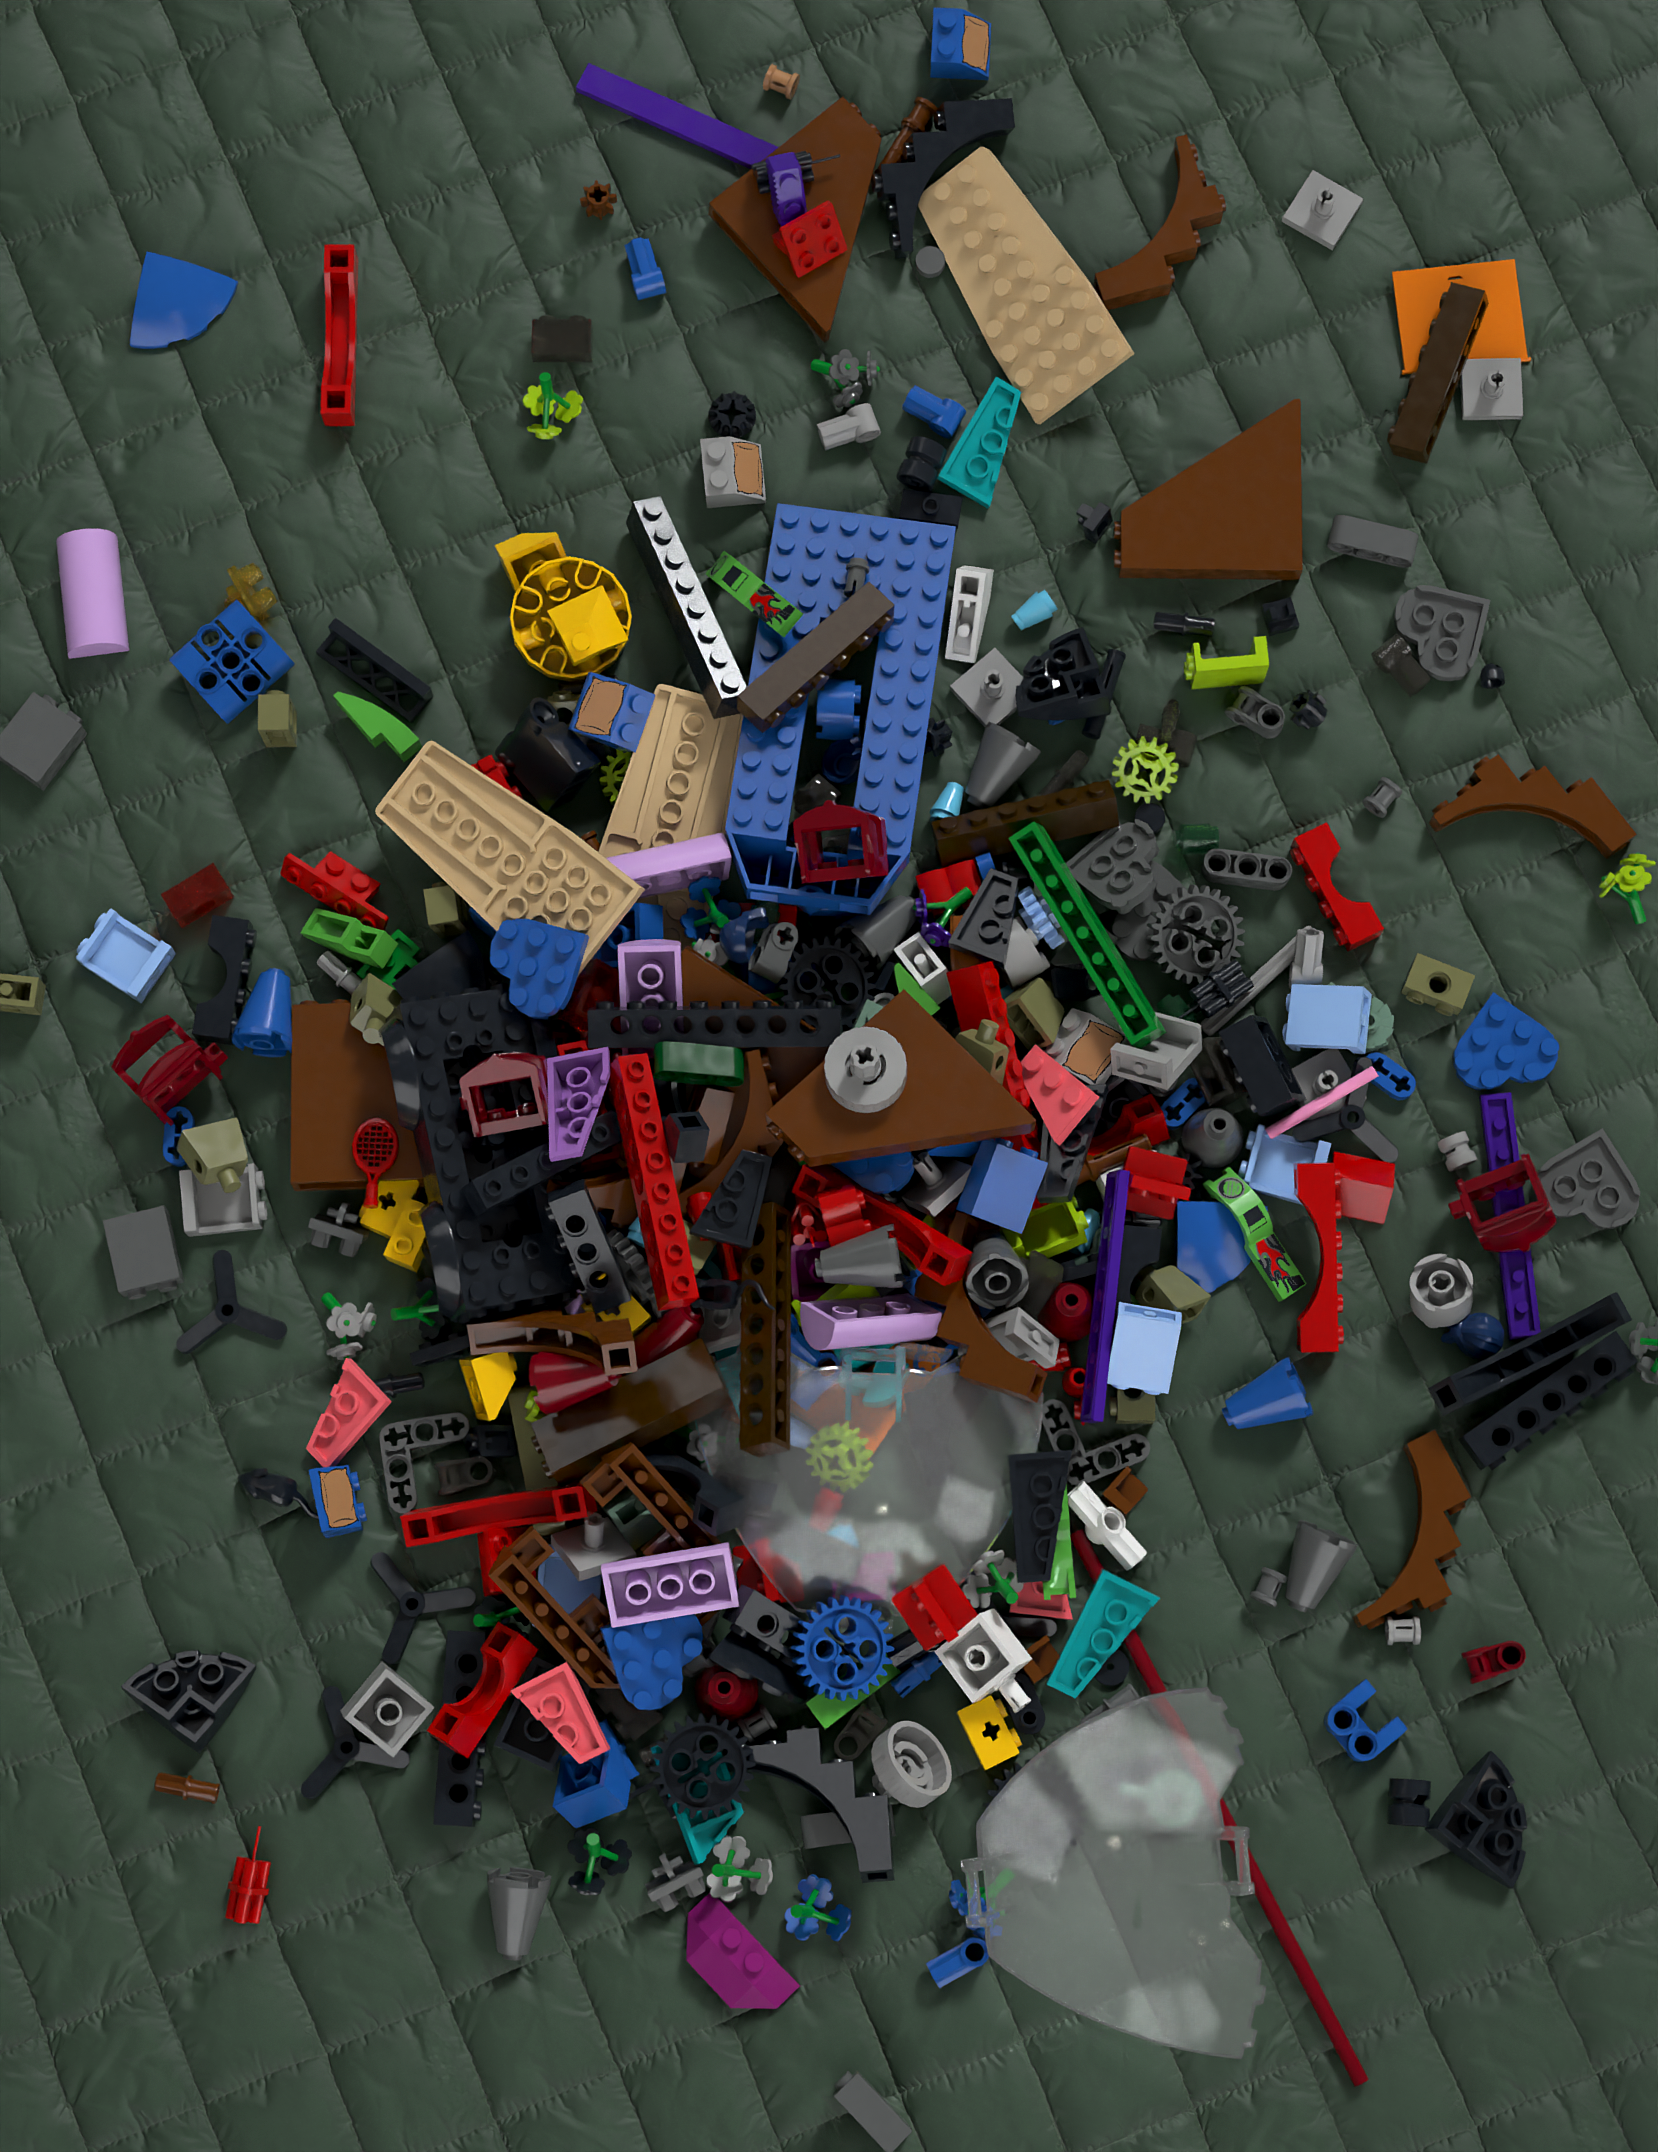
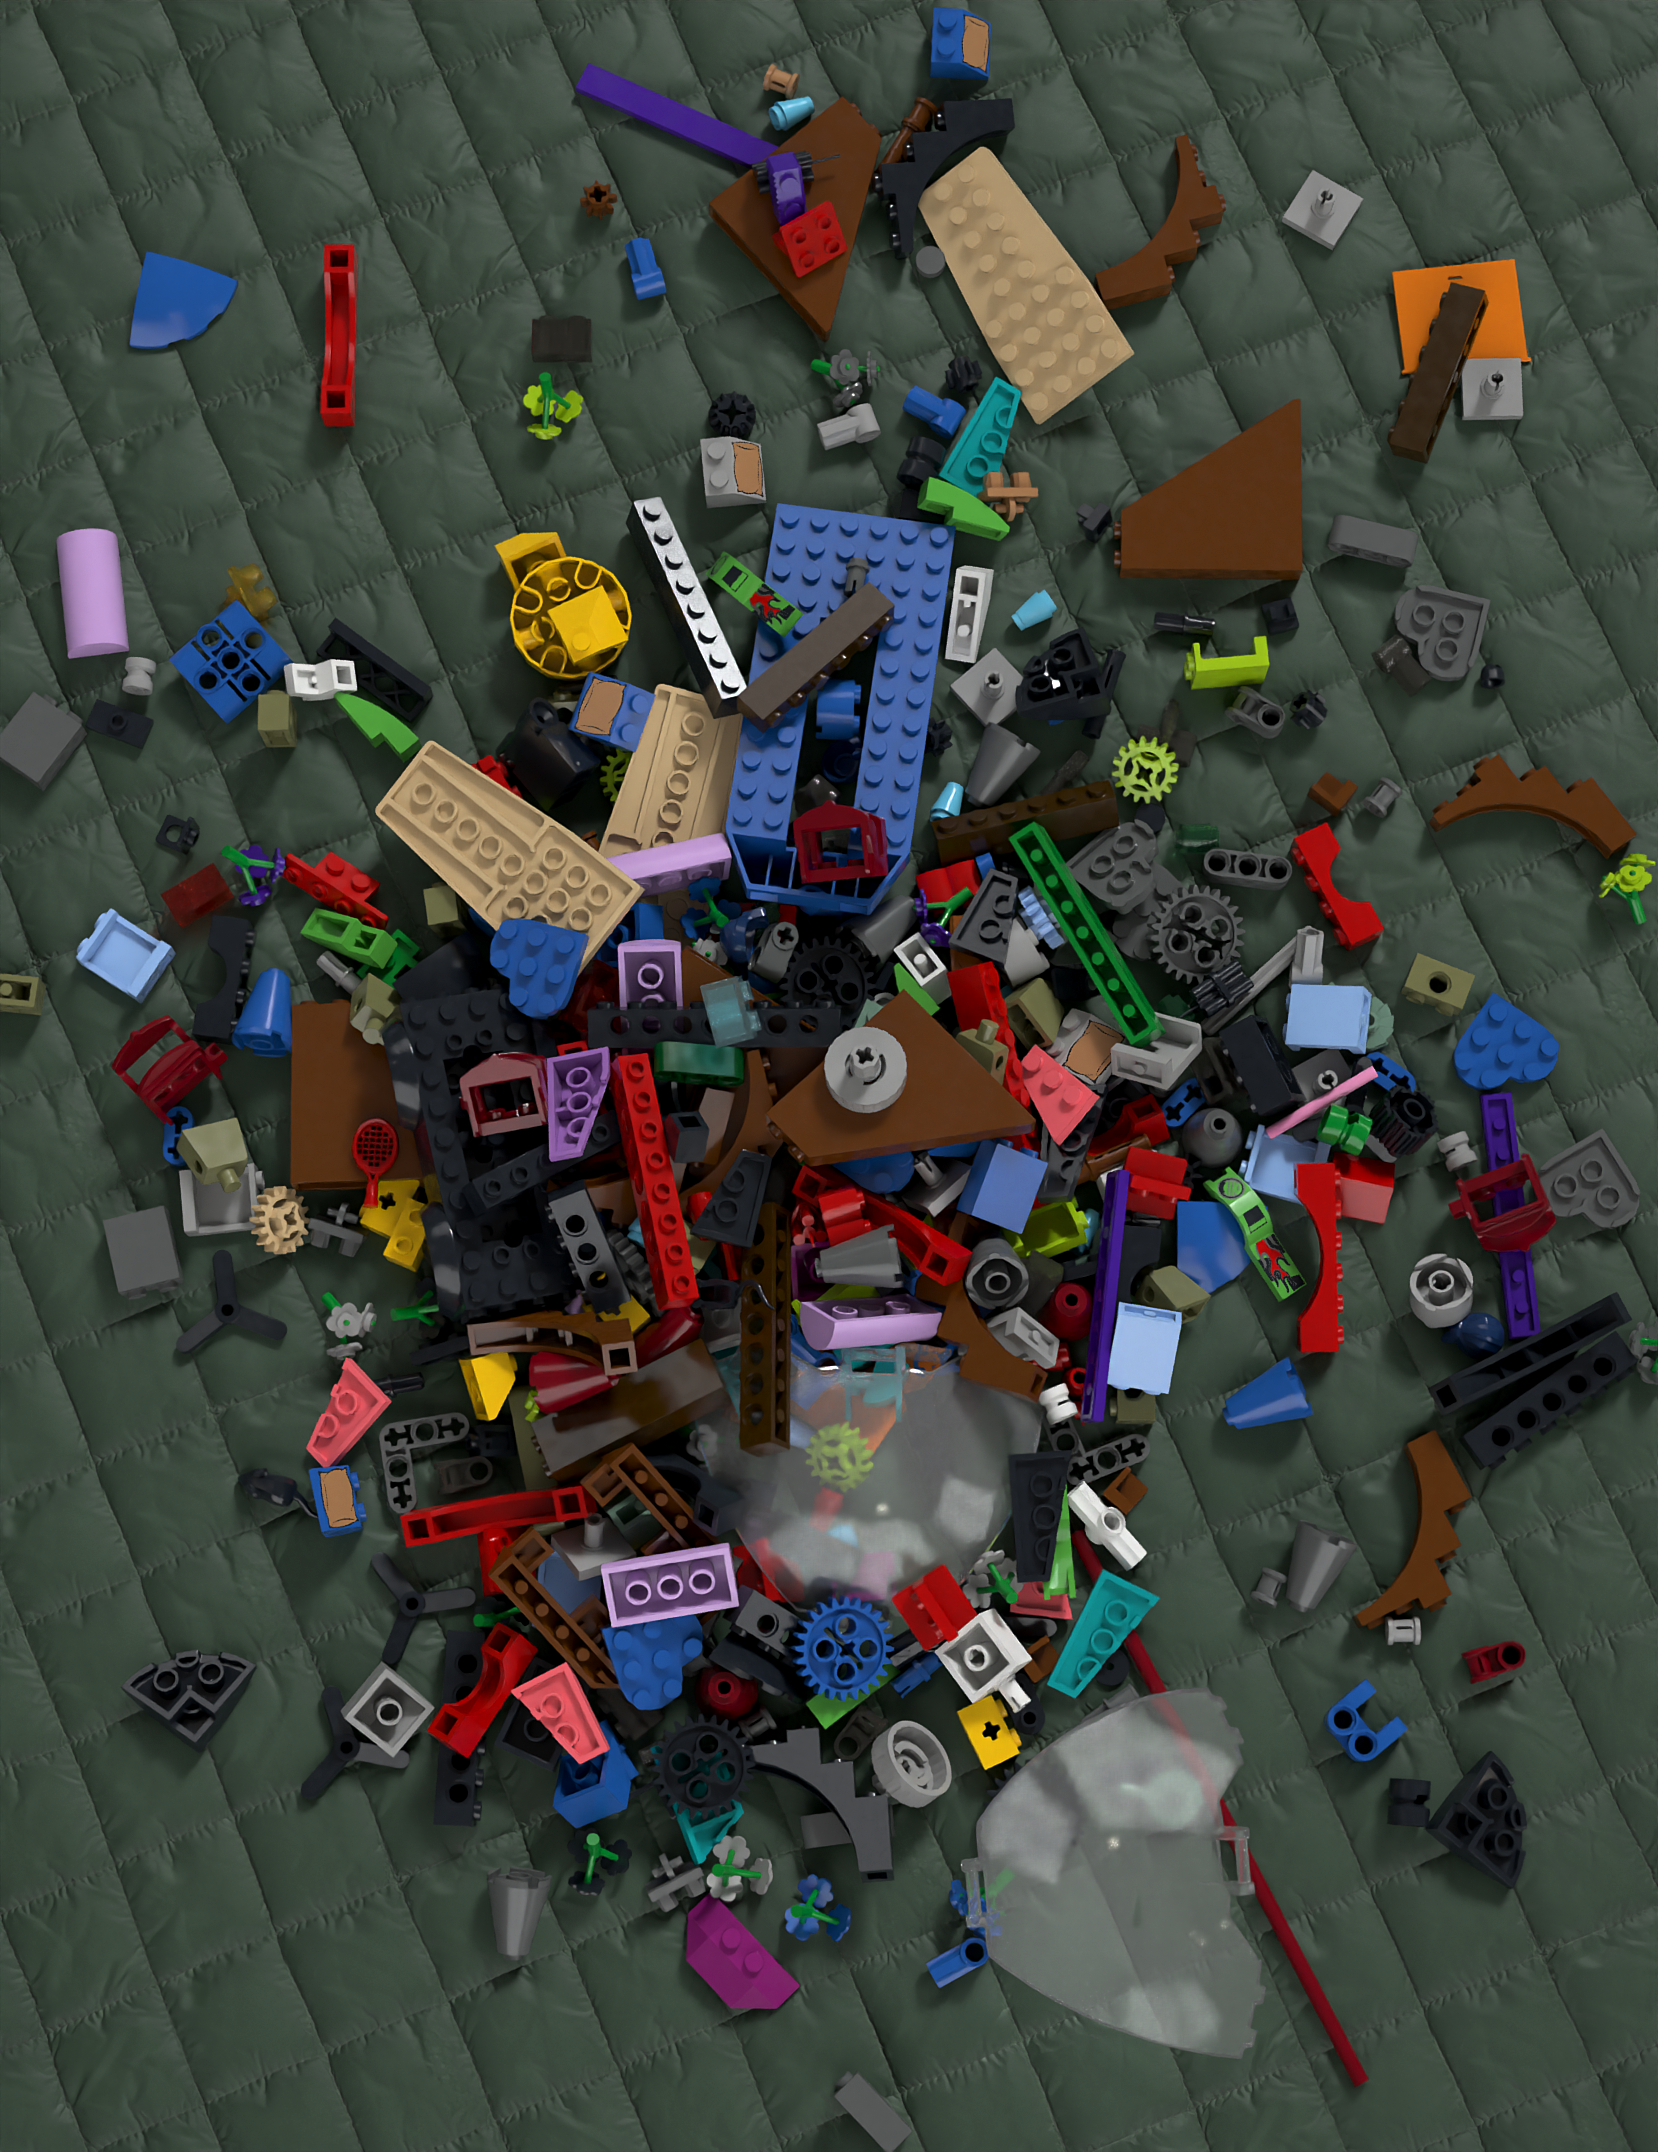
reddish brown axle [155,1772,220,1804] -> none
red piece [225,1826,271,1924] -> none
none -> black plate [85,699,154,749]
none -> light grey wheel [122,657,156,695]
none -> black bracket [156,815,200,855]
none -> dark purple plant [221,845,286,906]
none -> tan gear [249,1186,310,1254]
none -> white brick [284,659,357,701]
none -> clear light blue brick [700,976,762,1048]
none -> medium azure cone [769,96,815,131]
none -> bright green slope [917,477,1010,541]
none -> black gear [945,356,982,393]
none -> medium nougat hips [977,472,1038,521]
none -> white wheel [1038,1383,1078,1425]
none -> reddish brown panel [1307,772,1358,818]
none -> green wheel [1316,1102,1372,1156]
none -> black brick [1368,1084,1440,1158]

